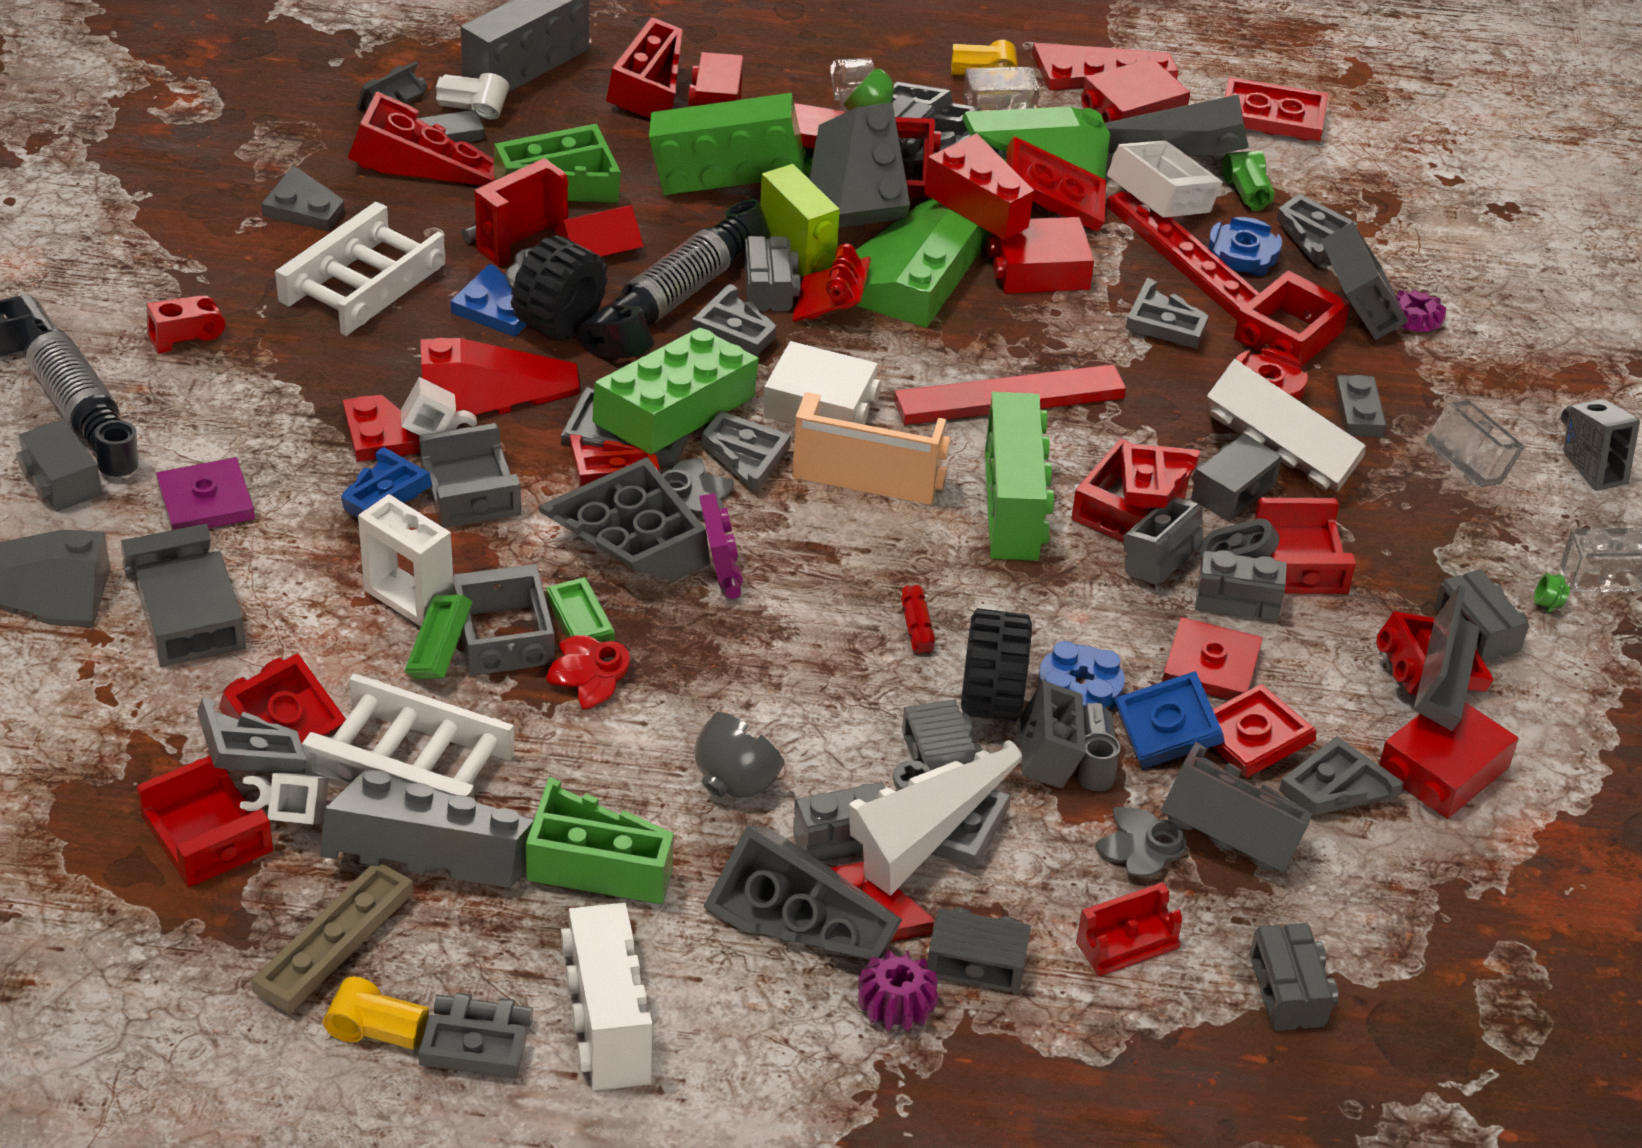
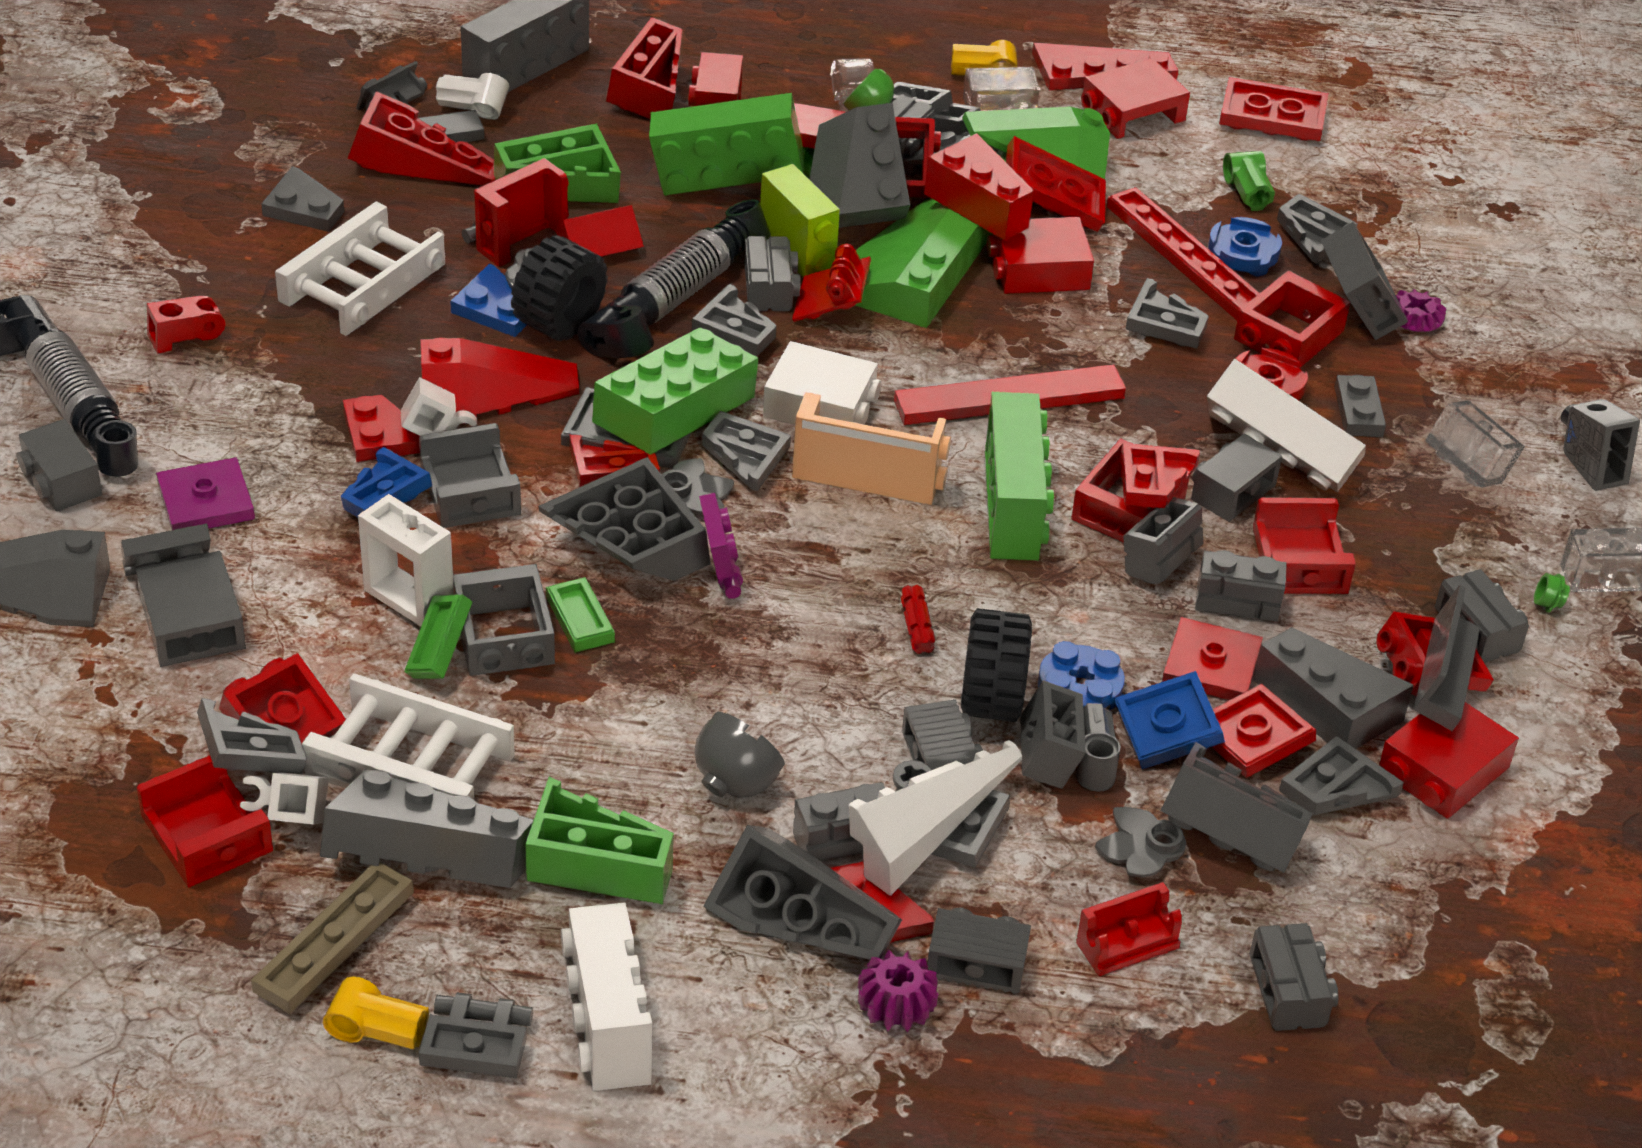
red plate [546,635,630,710] -> none
dark grey wedge [1105,94,1249,155] -> none
white window [1107,140,1223,218] -> none
dark grey plate [1199,519,1280,558] -> none
none -> dark grey wedge [1253,627,1414,749]

